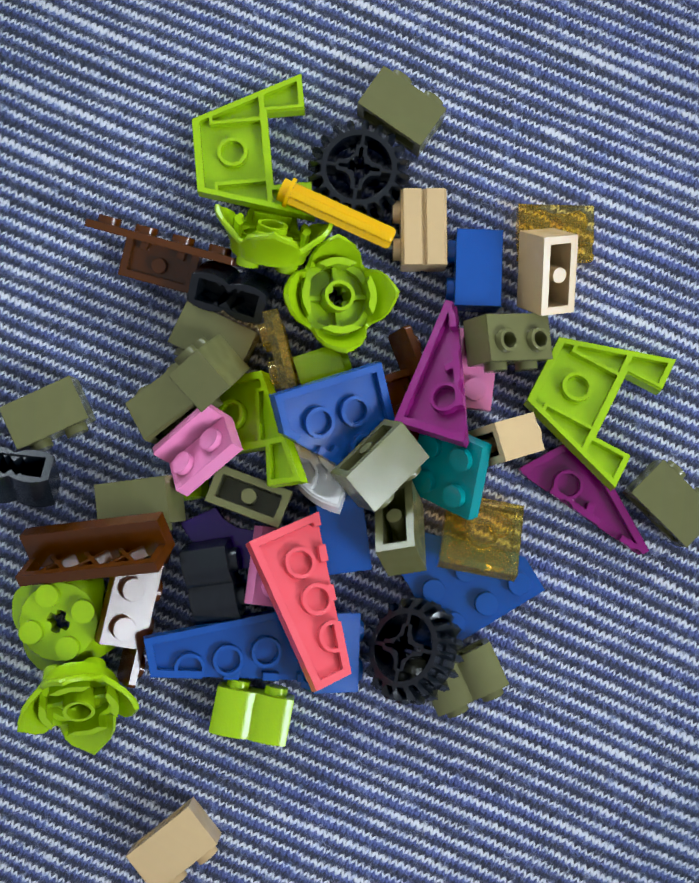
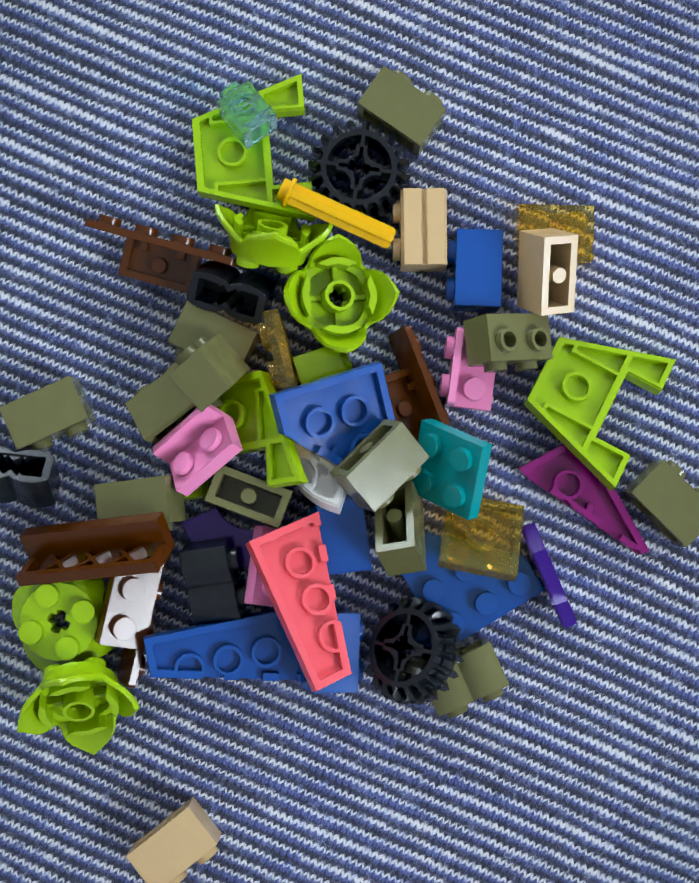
lime brick [209,678,295,747] -> none
magenta wing [394,300,469,448] -> none
tan brick [468,412,545,467] -> none
none -> clear light blue brick [217,80,278,149]
none -> dark purple tile [521,522,577,628]

